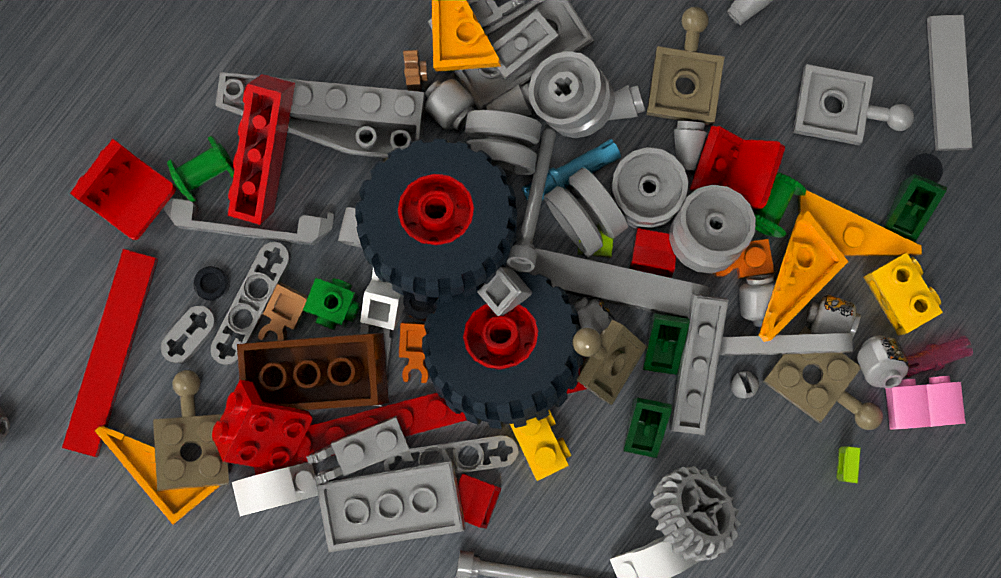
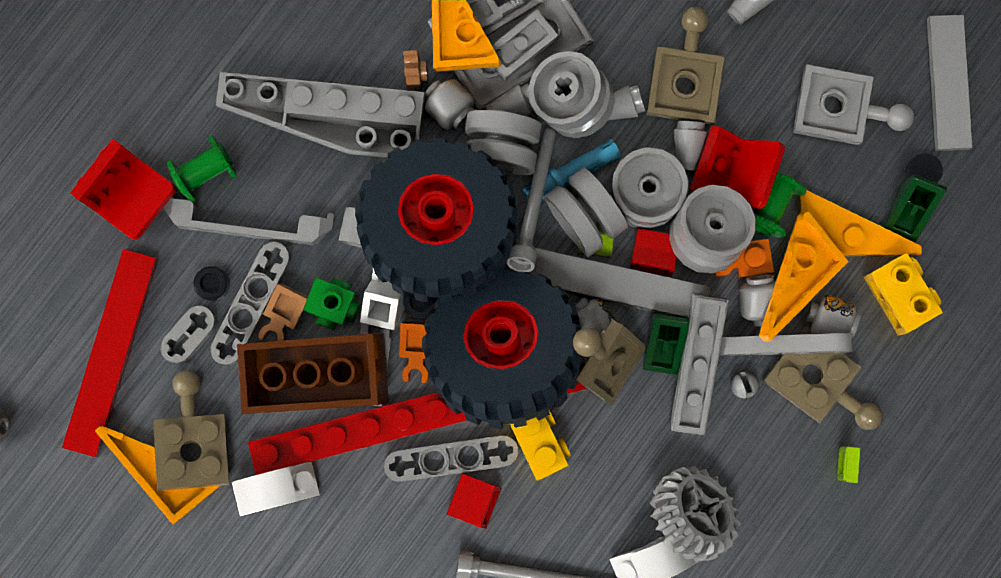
red bracket [212,380,312,470] -> none
red brick [228,74,295,225] -> none
light grey hinge [306,416,410,484] -> none
light grey tile [316,460,466,552] -> none
light grey slope [477,267,532,316] -> none
dark green slope [623,397,672,458] -> none
light grey head [857,335,909,388] -> none
bright pink brick [885,376,966,430] -> none
clear pink pin [905,335,973,379] -> none

